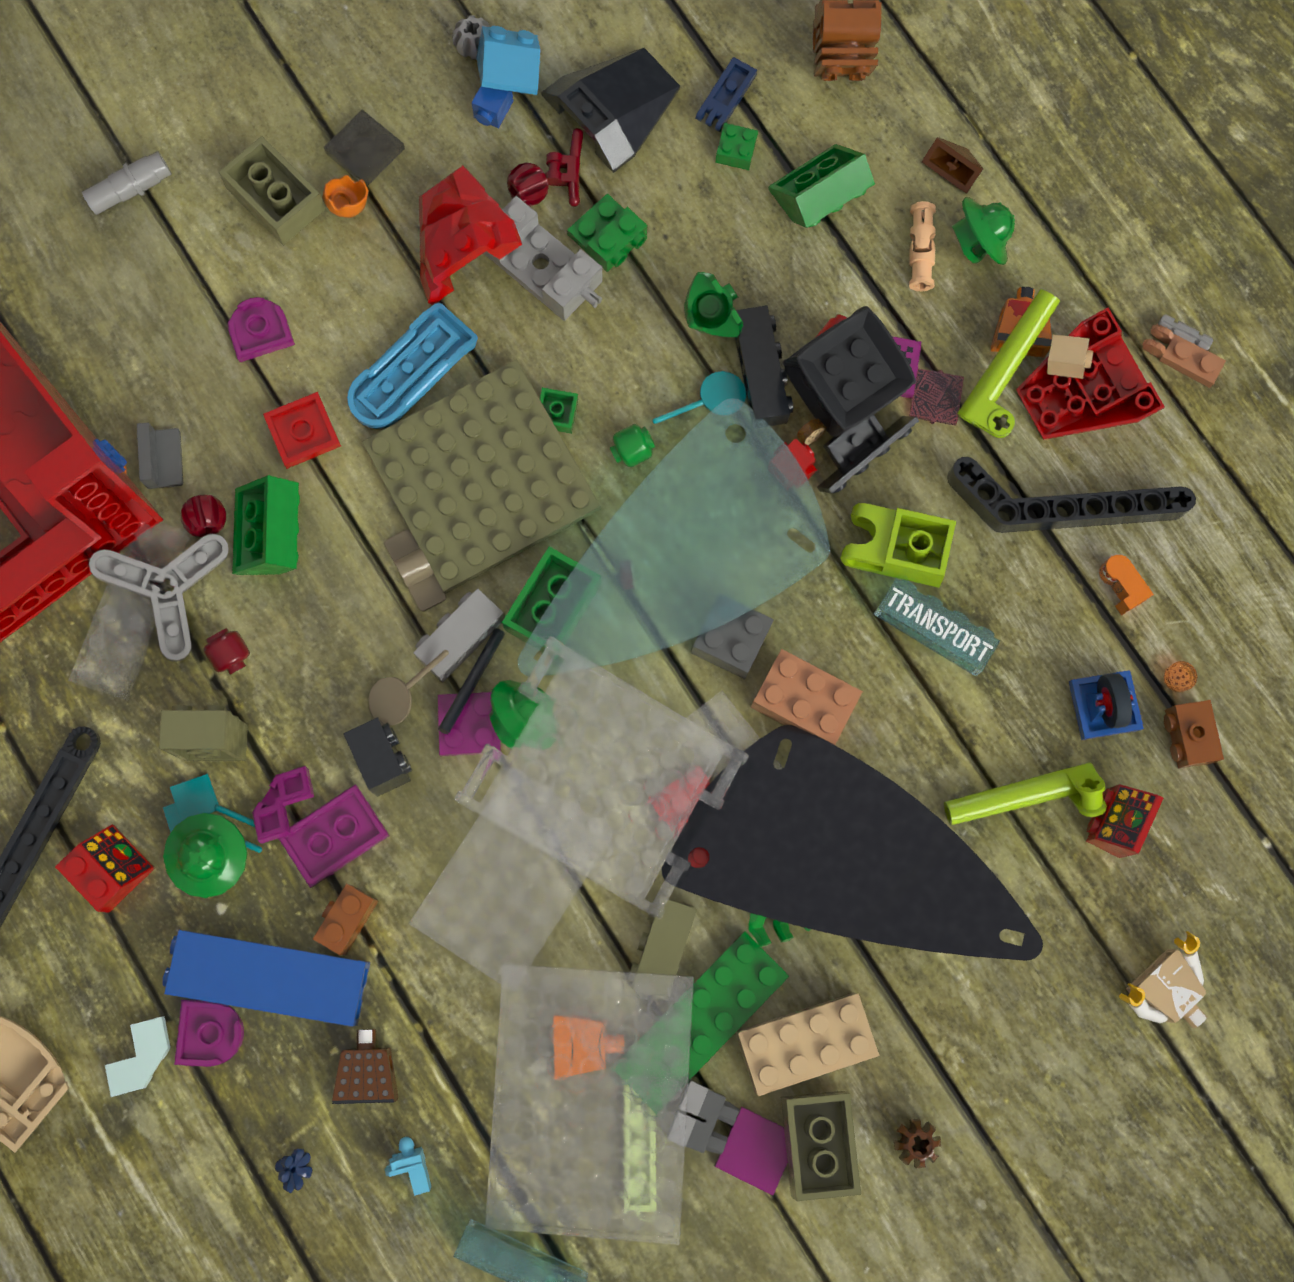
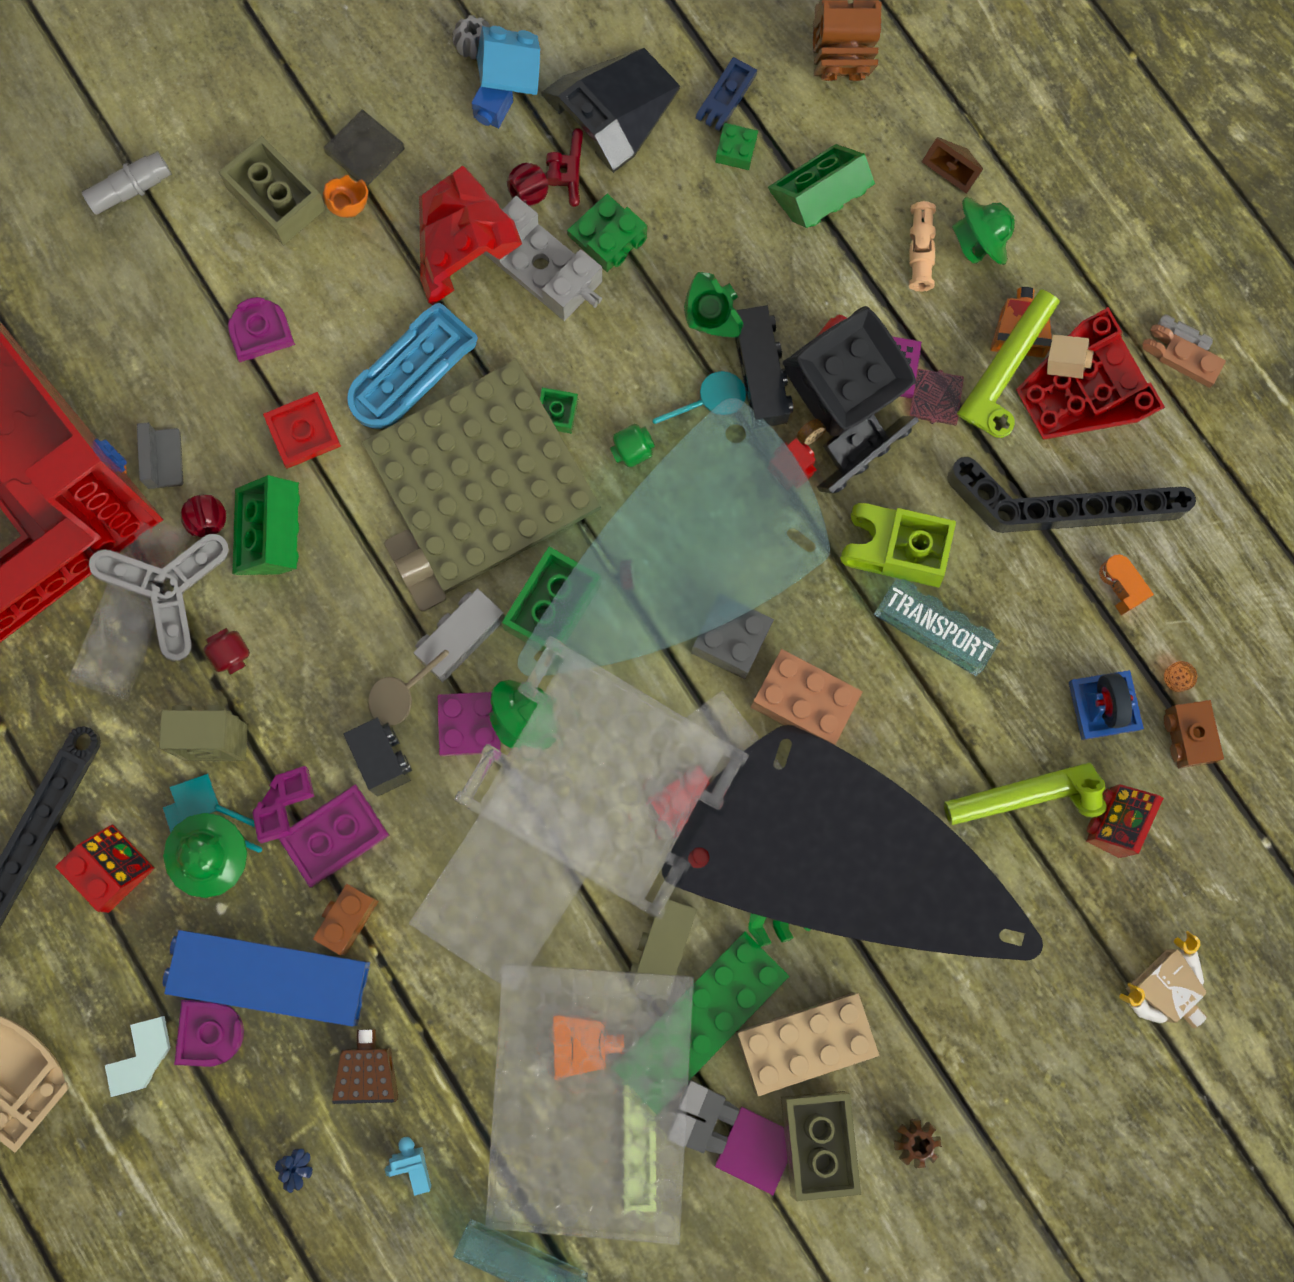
black bar [438,628,505,735] -> none

